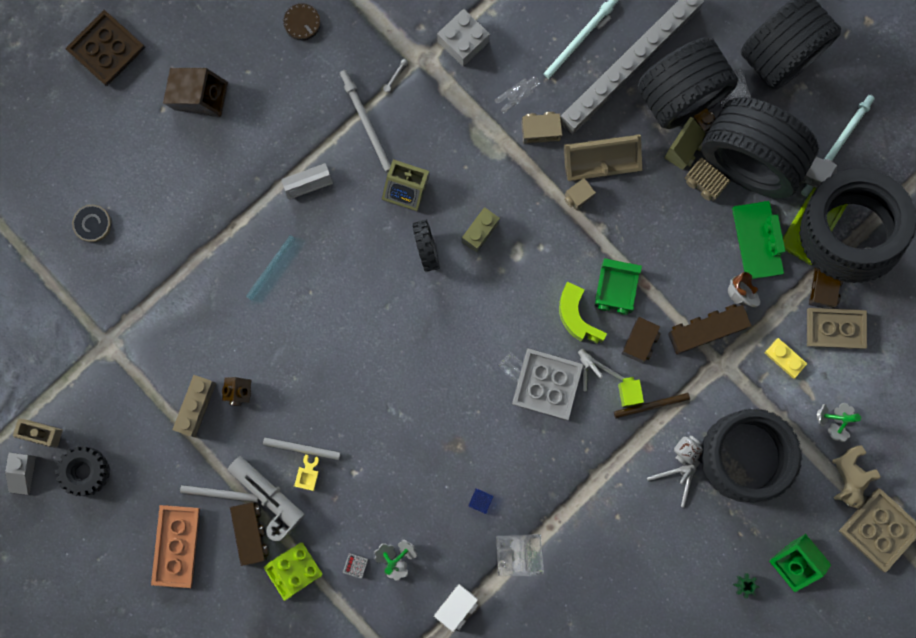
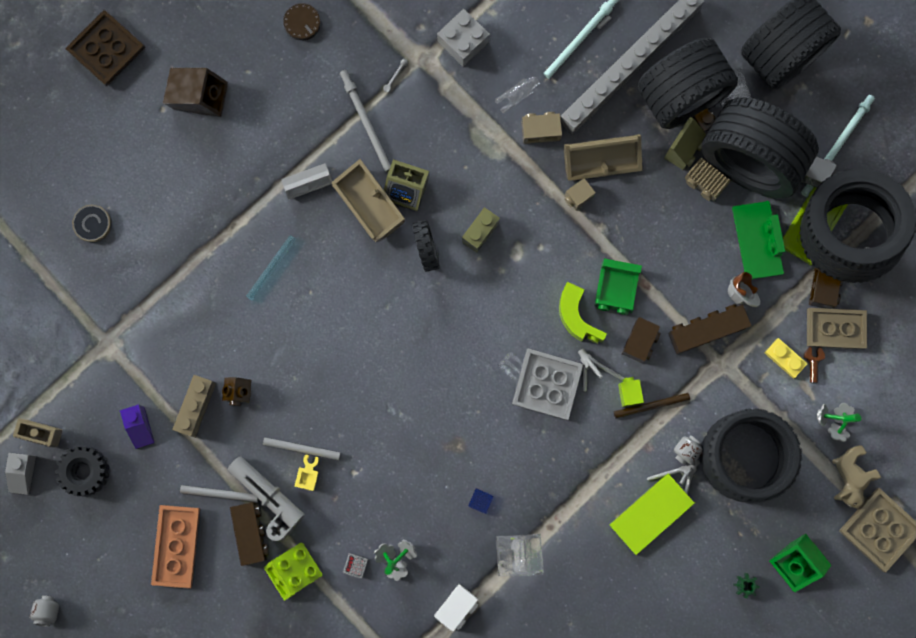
none -> light grey head [30,596,59,627]
none -> dark purple slope [120,404,155,449]
none -> dark tan container [331,159,406,242]
none -> lime tile [609,473,694,555]
none -> reddish brown bar [804,347,825,383]

